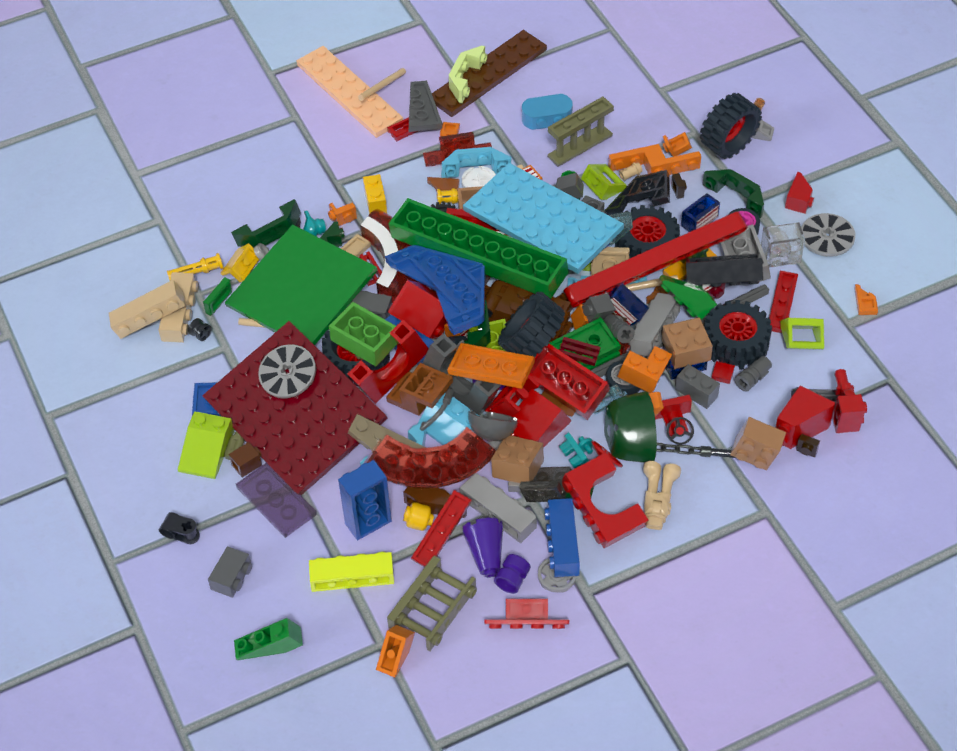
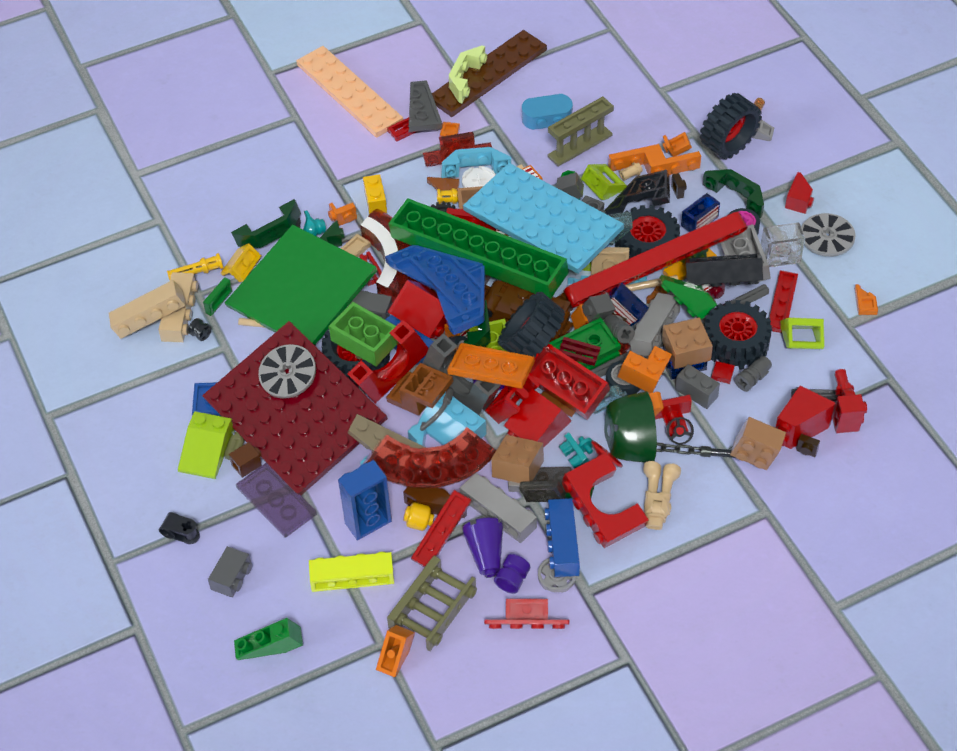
light grey tile [254,243,270,260] -> none
tan bar [358,68,406,101] -> none
dark grey cylinder [468,409,518,441] -> none

